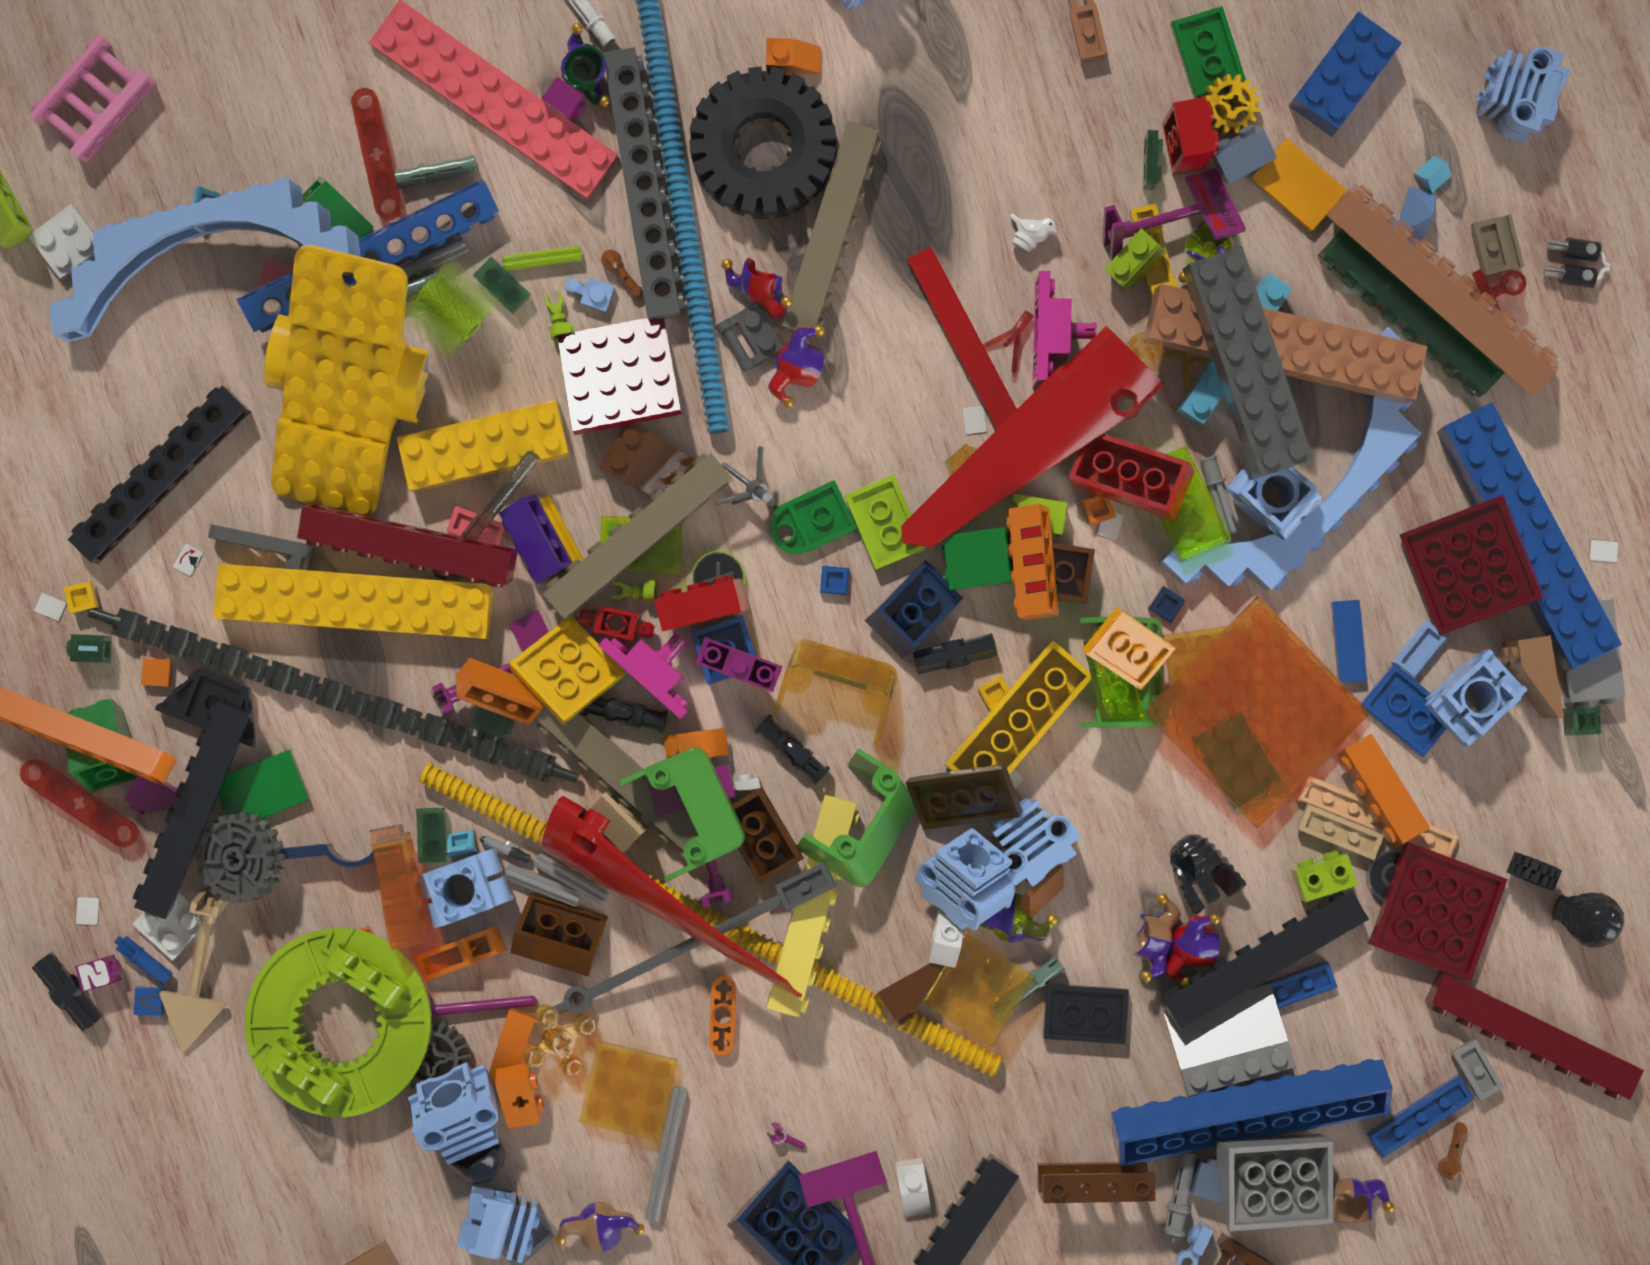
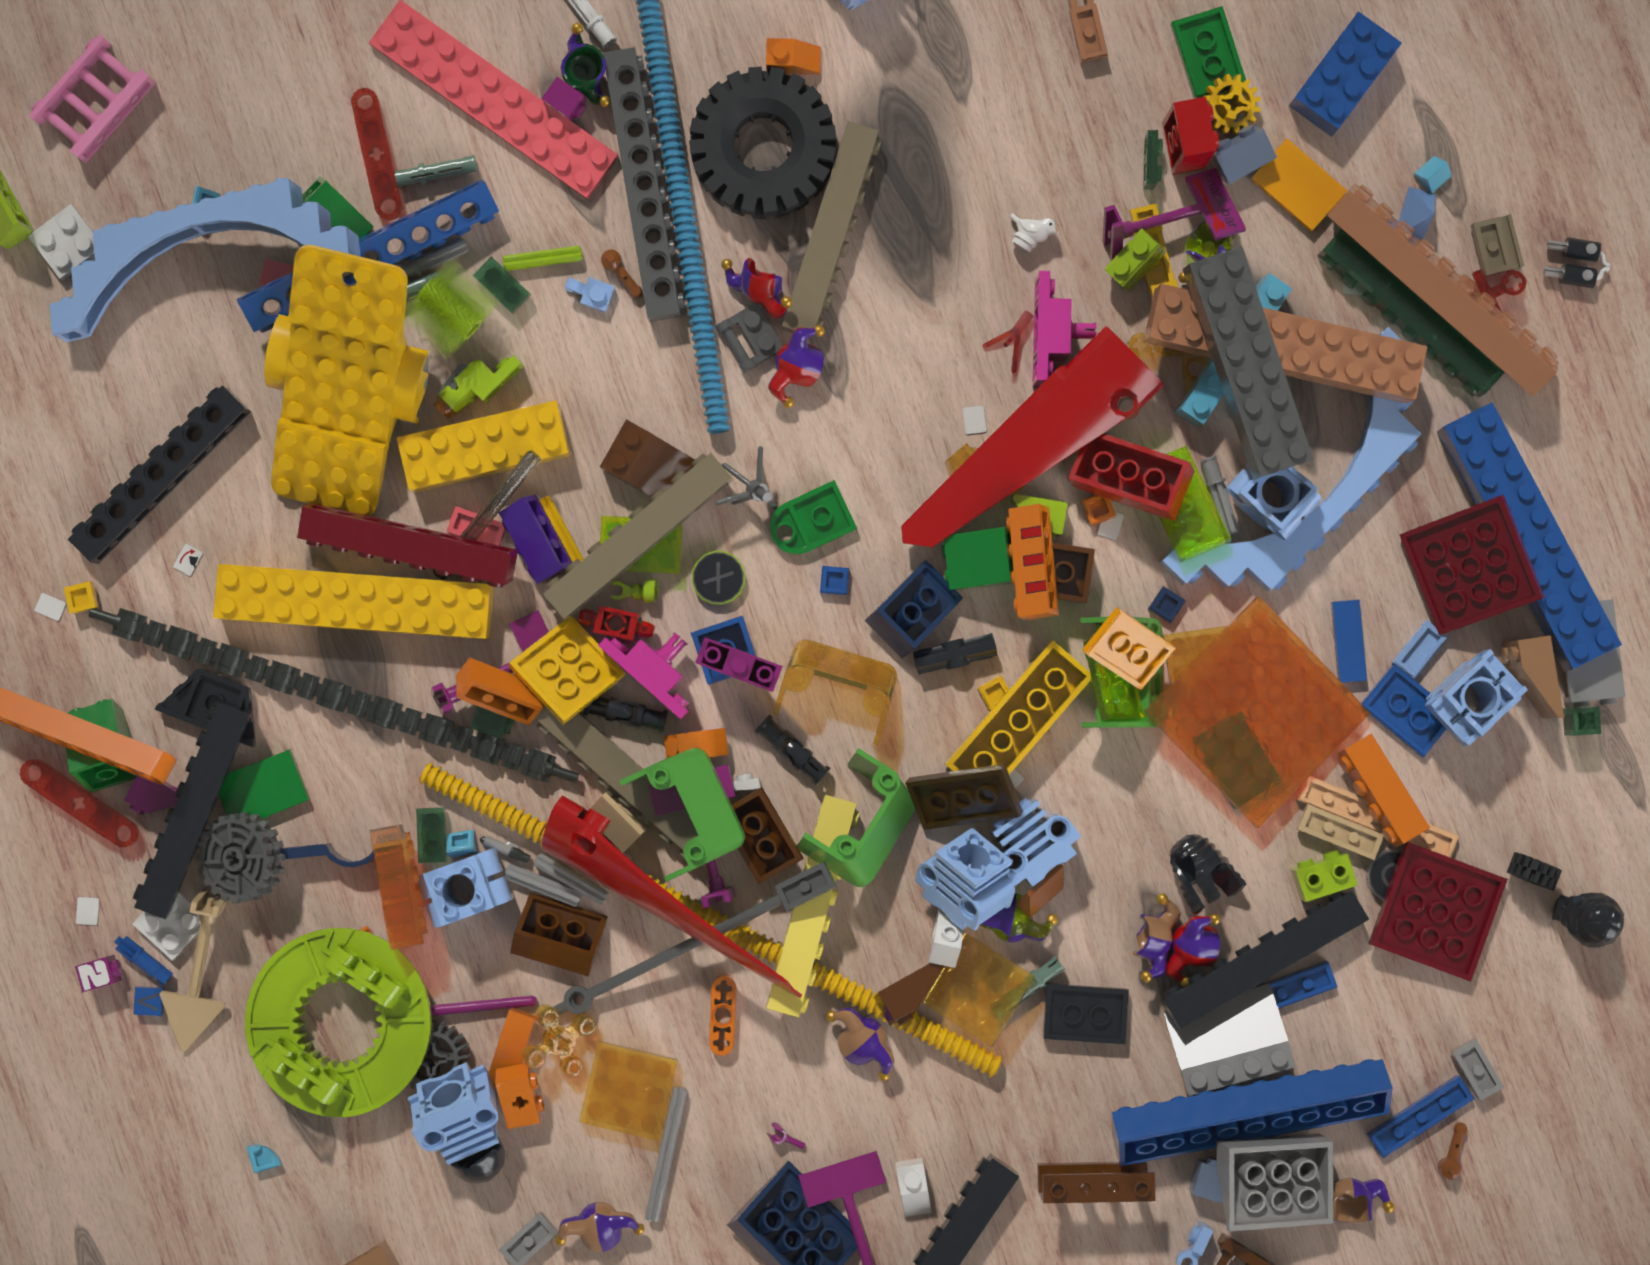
black piece [32,952,103,1032] -> none
clear green brick [66,634,112,663] -> none
orange tile [141,658,173,687] -> none
dark grey beam [208,524,314,570] -> none
orange slope [415,924,507,982] -> none
light blue piece [457,1183,541,1263] -> none
lime piece [545,291,575,340] -> none
plate [557,318,682,435] -> none
red brick [654,575,750,632] -> none
lime plate [844,474,925,570] -> none
red tile [907,247,1017,430] -> none
light grey pin [1161,1152,1198,1237] -> none
dark red brick [1425,971,1644,1101] -> none
light blue piece [1476,47,1570,144] -> none
white sticker [1590,540,1618,562] -> none
none -> medium azure tile [246,1144,282,1173]
none -> lime plate [433,355,524,419]
none -> piece [826,1008,895,1081]

